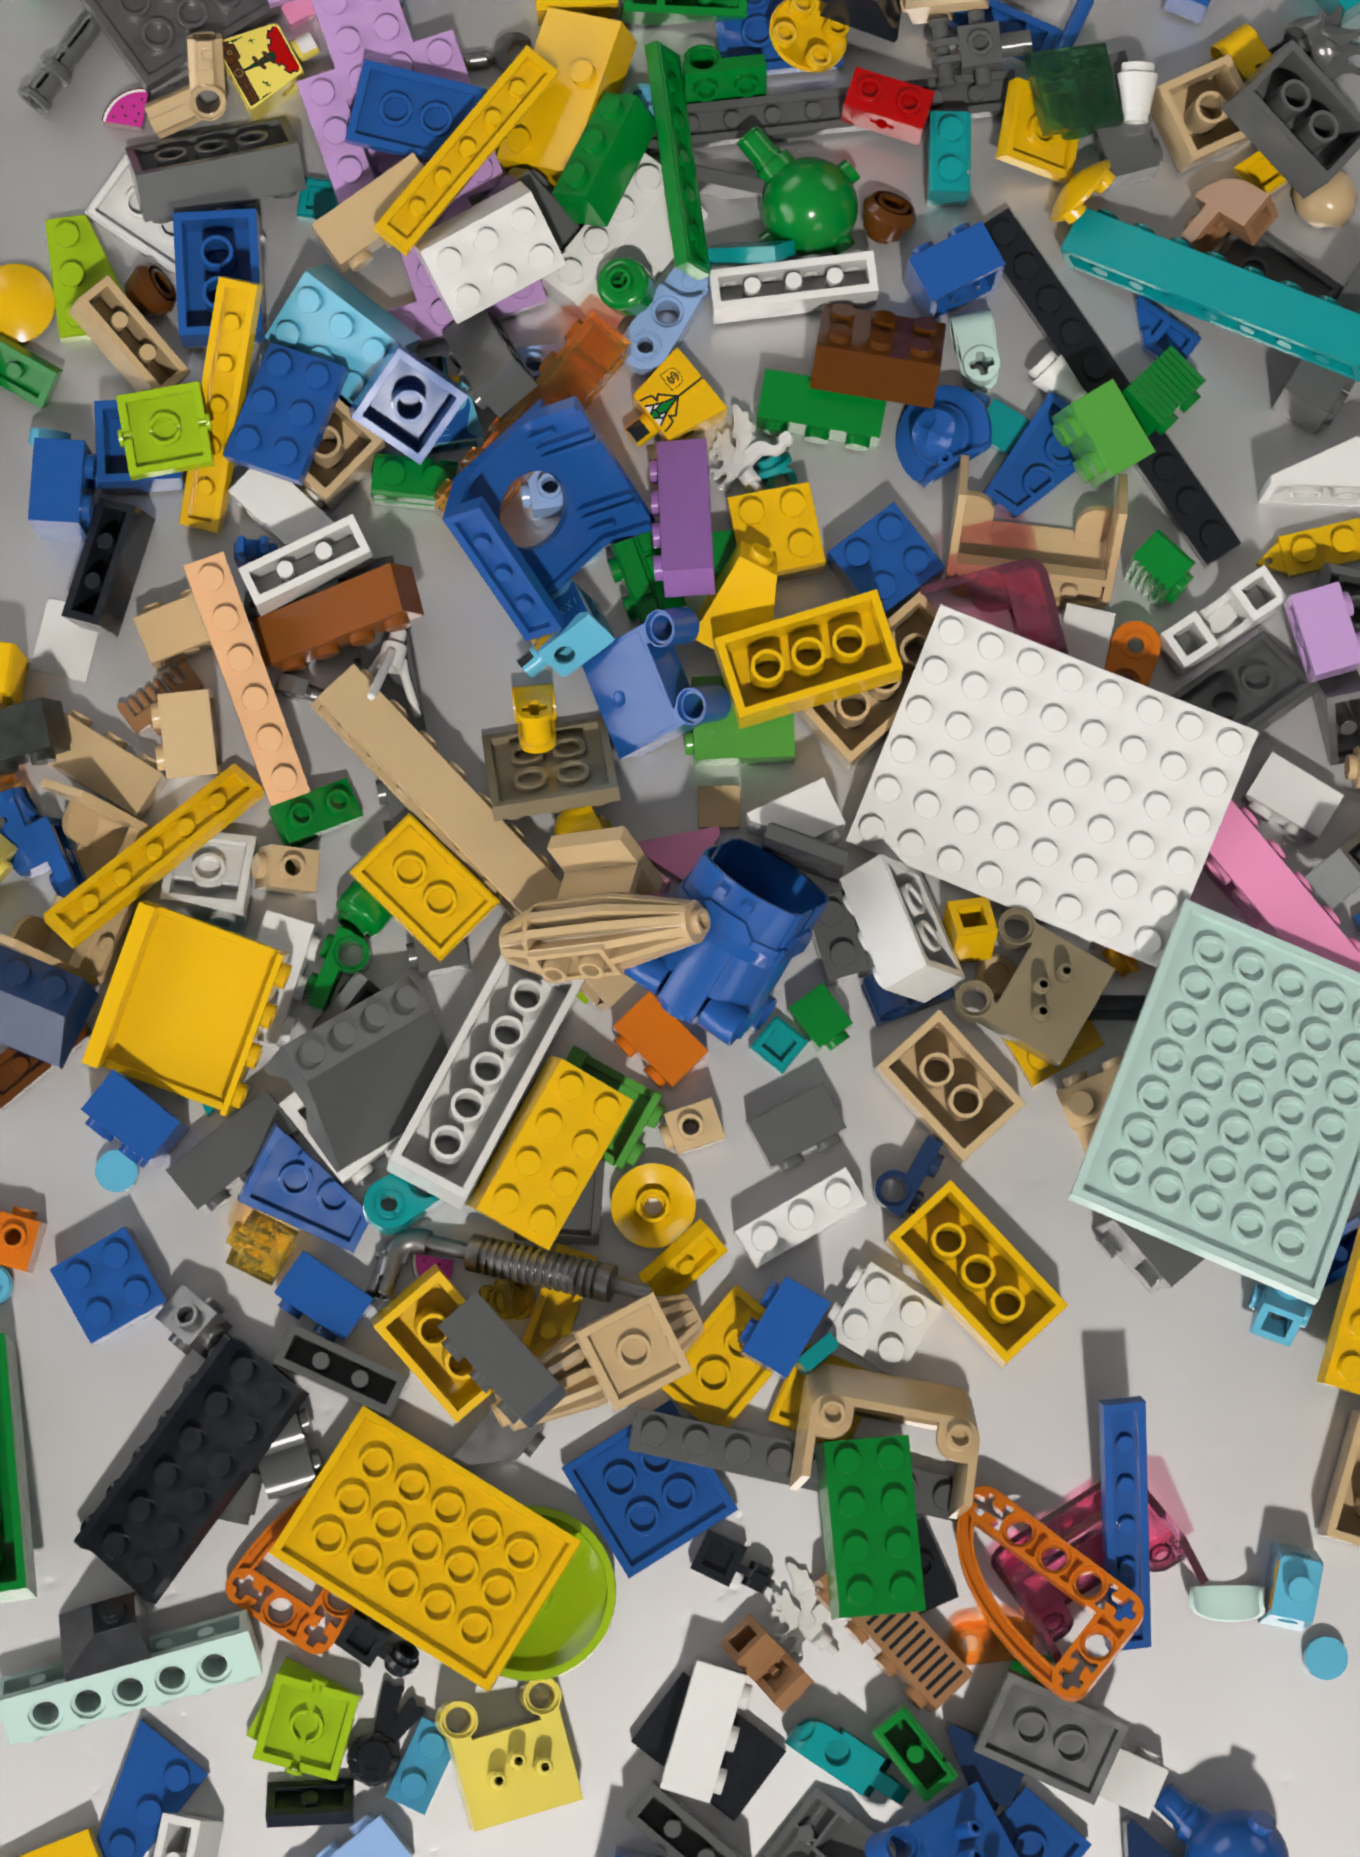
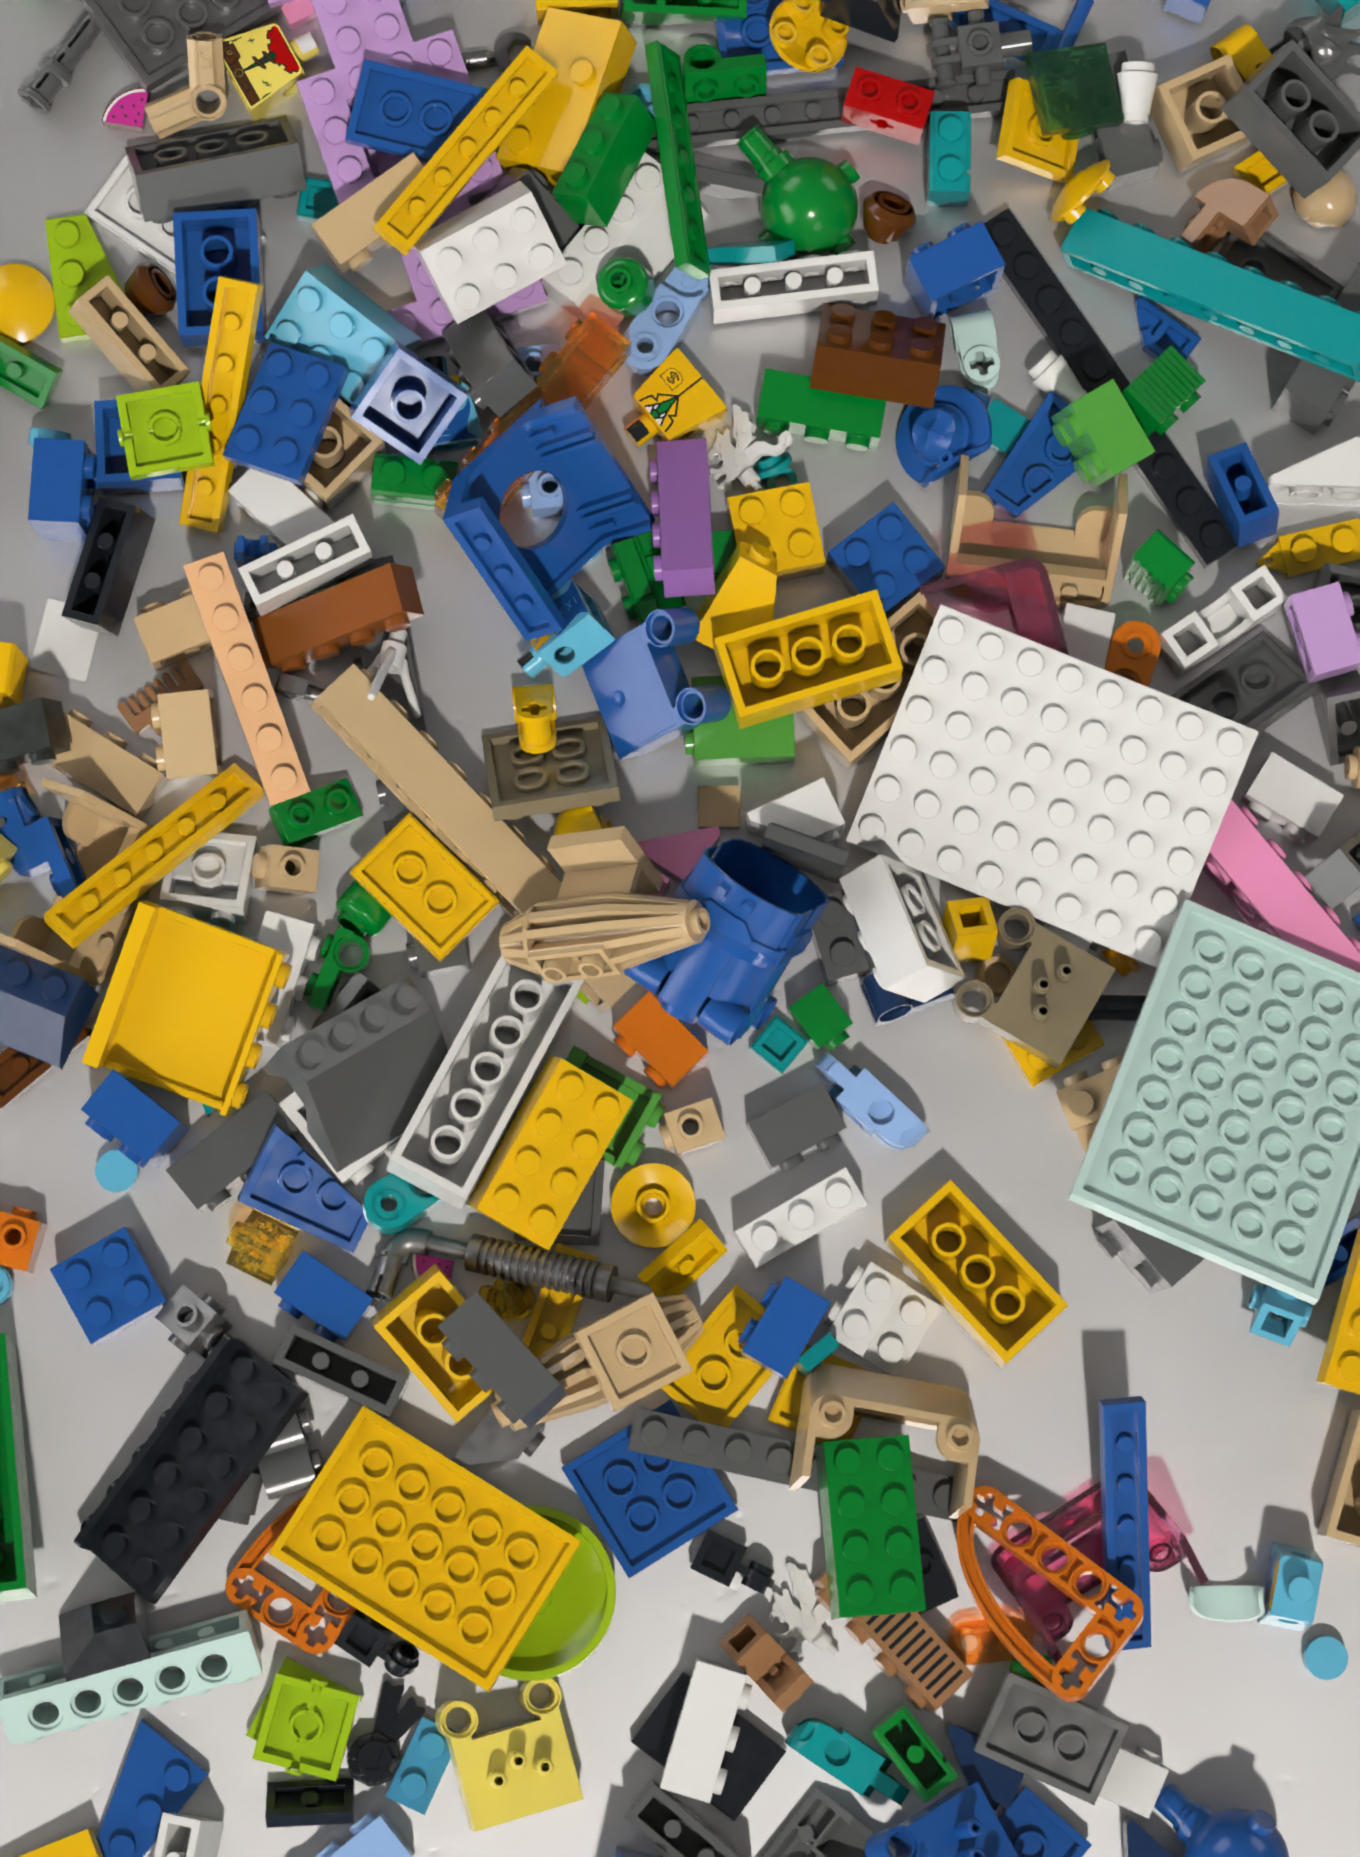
dark blue plate [873,1135,945,1220] -> none
tan brick [874,1009,1026,1165] -> none
none -> light blue piece [815,1052,929,1150]
none -> blue brick [1205,442,1279,548]

